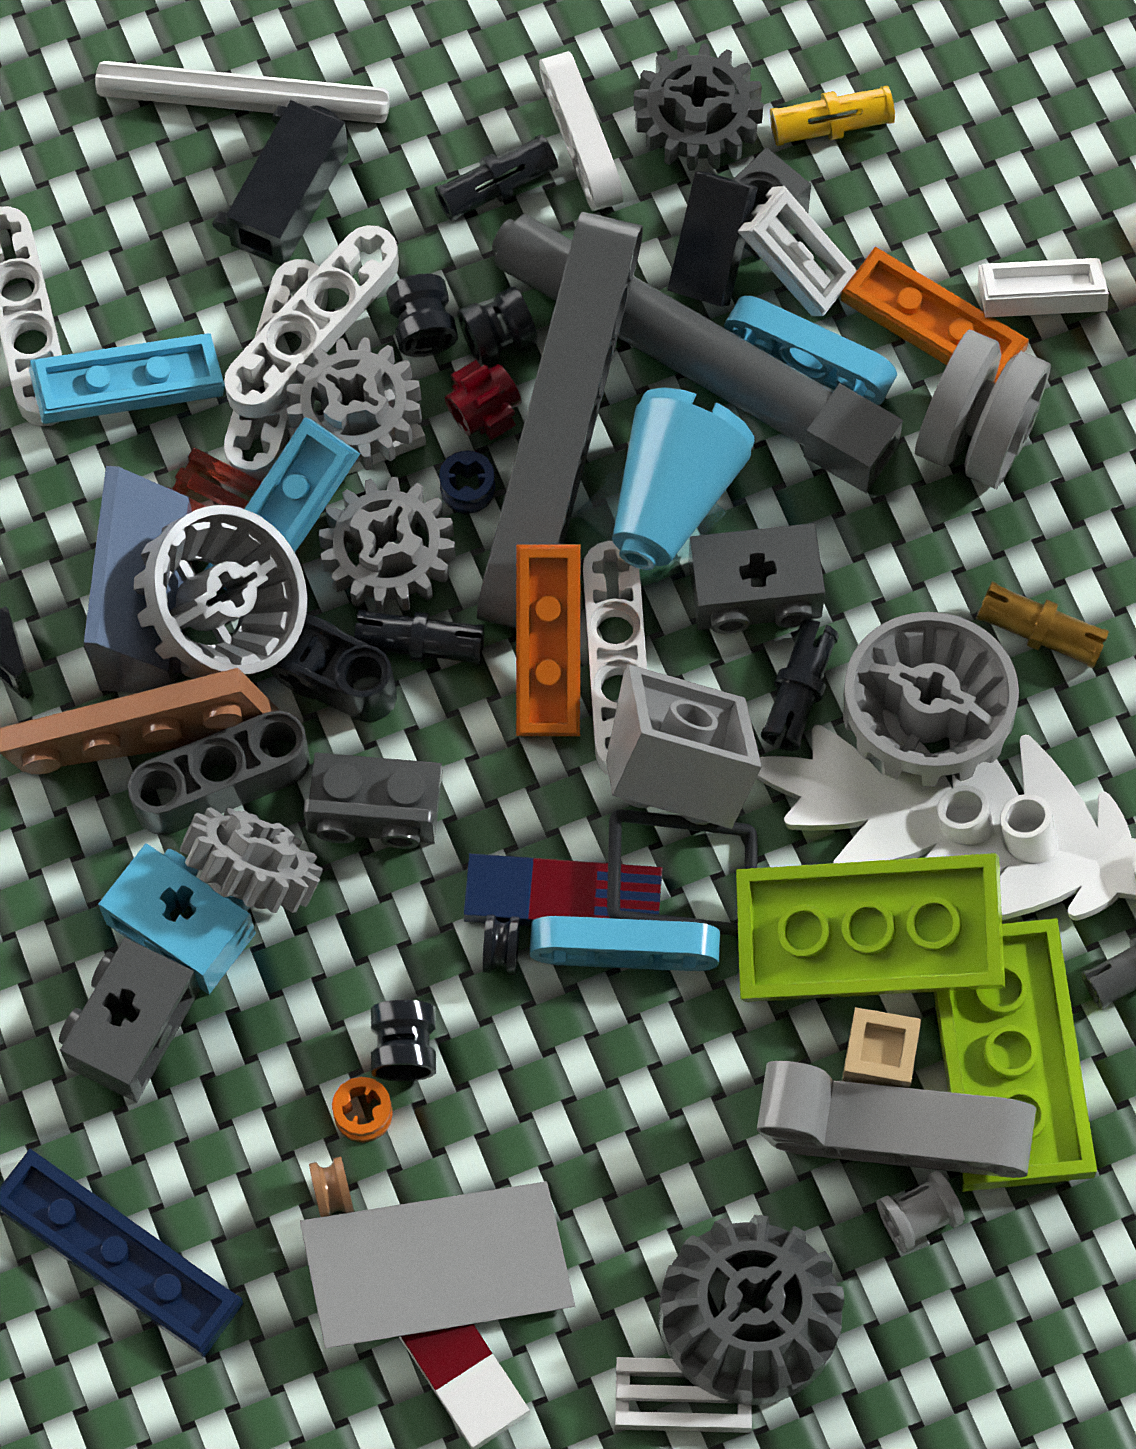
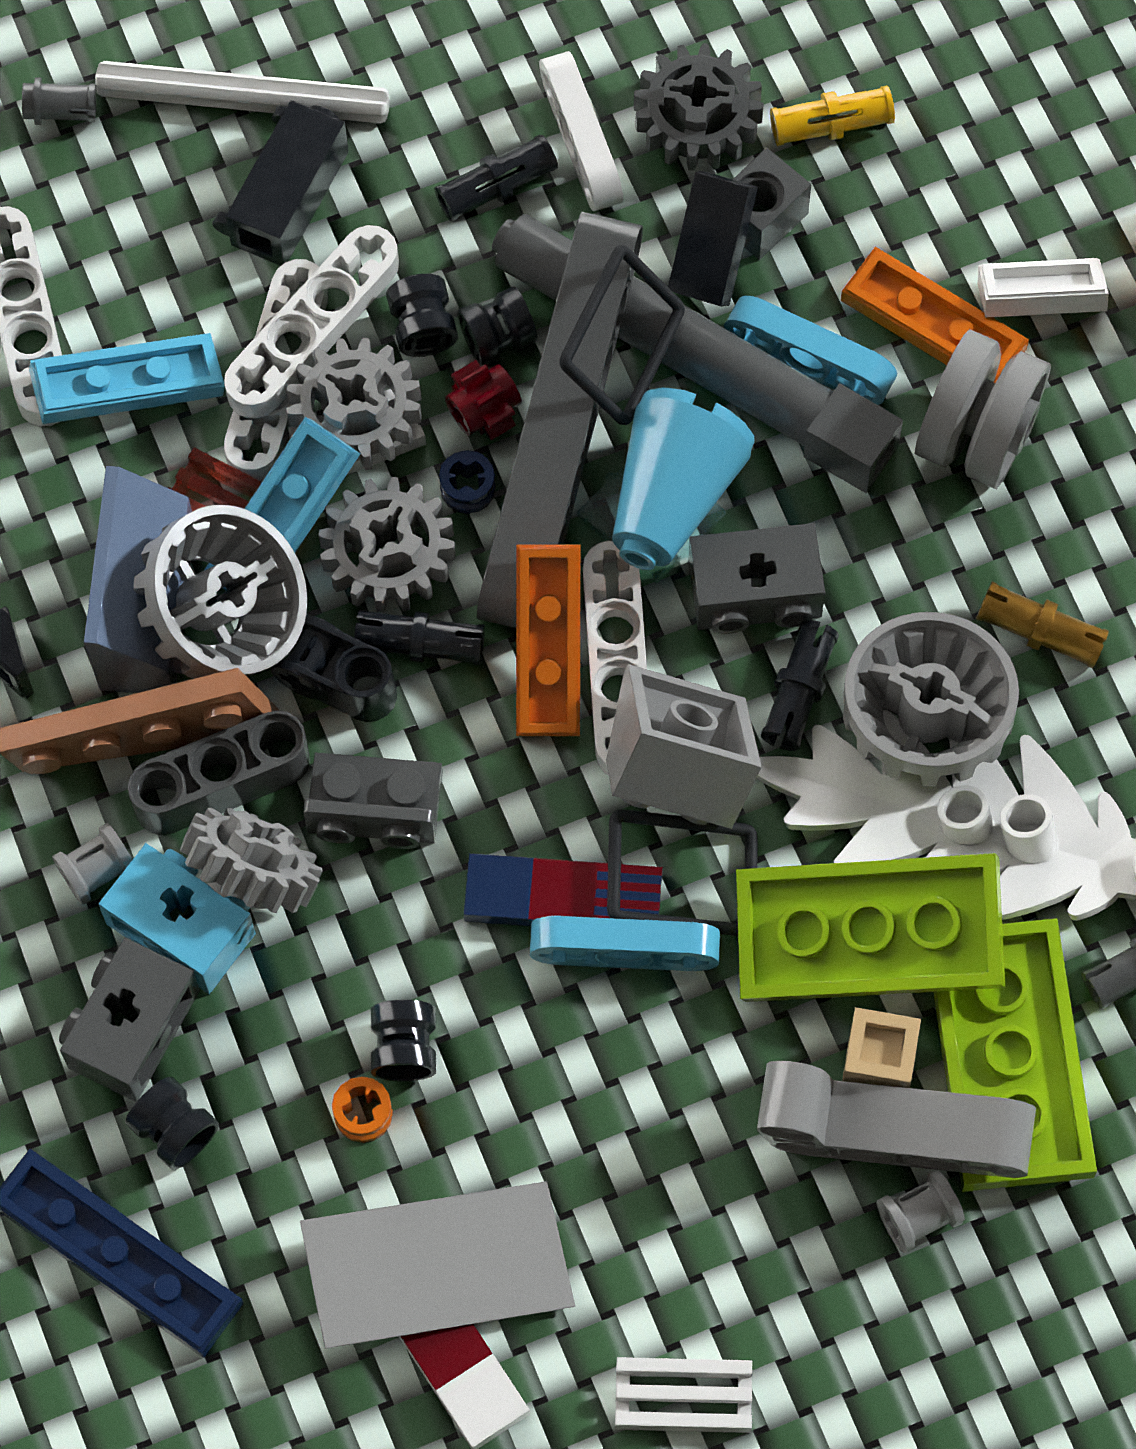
medium nougat bush [309,1156,354,1217] -> none
black bush [483,914,520,975] -> none
dark grey gear [658,1215,844,1405] -> none
white tile [738,186,857,316] -> none
none -> dark grey pin [22,77,96,125]
none -> light grey bush [52,823,133,905]
none -> black wheel [125,1077,219,1170]
none -> black piece [559,245,685,425]

